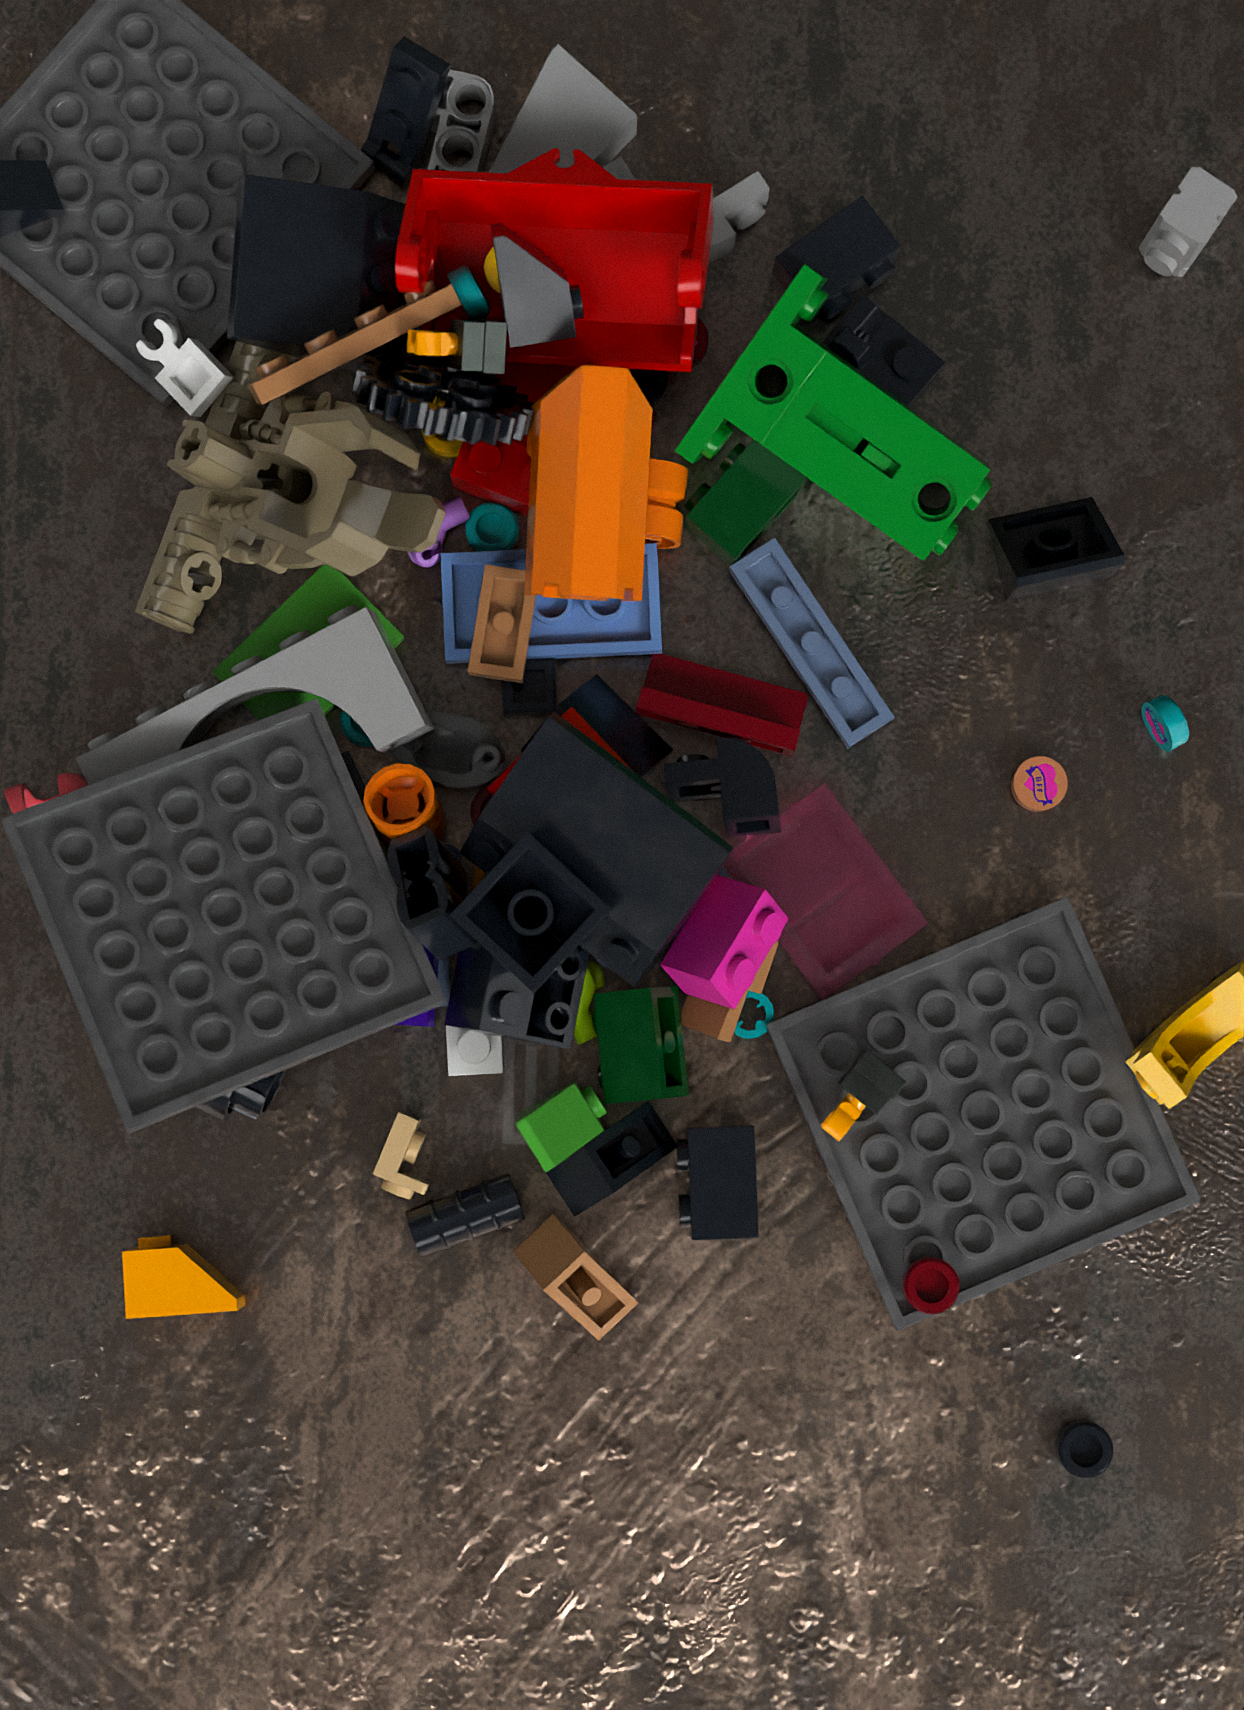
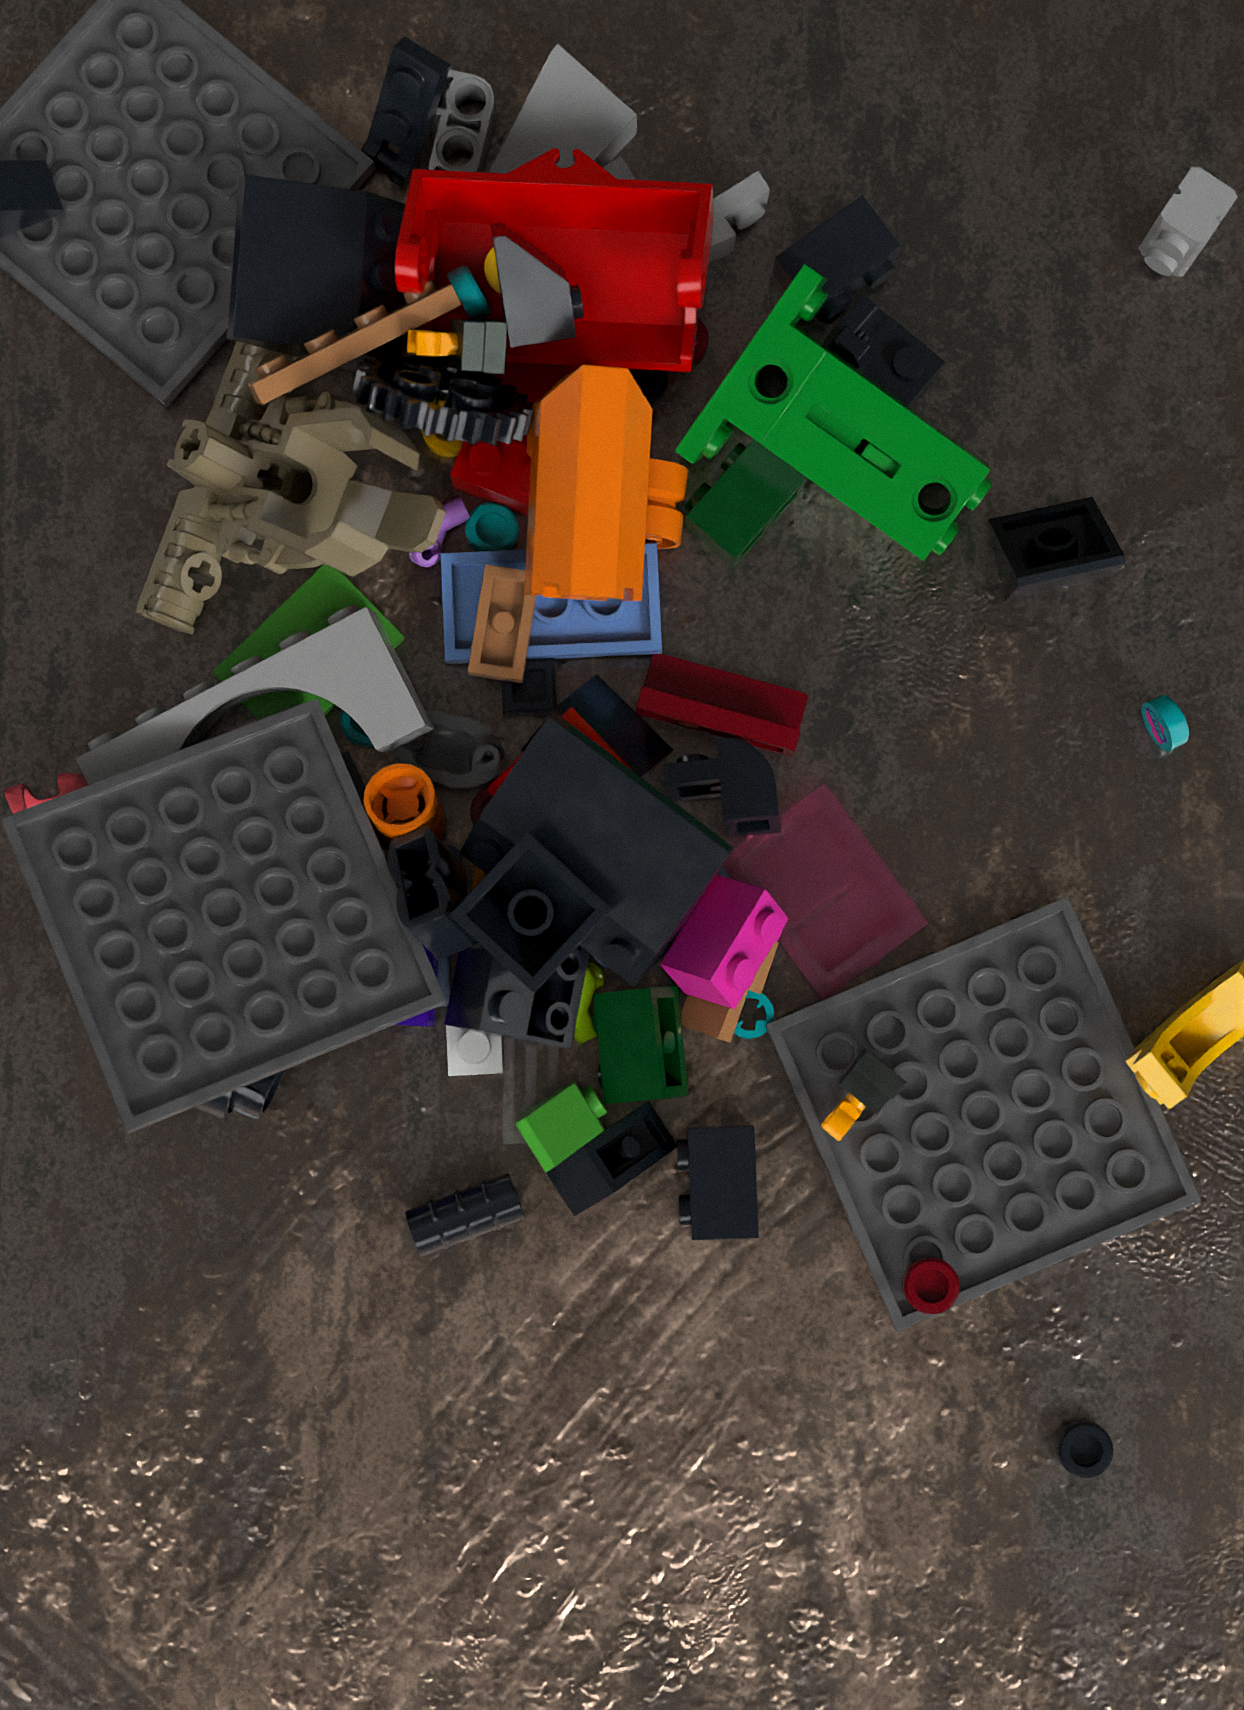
light orange slope [122,1235,245,1319] -> none
white plate [136,319,234,417] -> none
tan bracket [373,1111,431,1200] -> none
medium nougat slope [513,1214,638,1341] -> none
sand blue plate [729,537,894,749] -> none
nougat tile [1011,756,1068,812] -> none

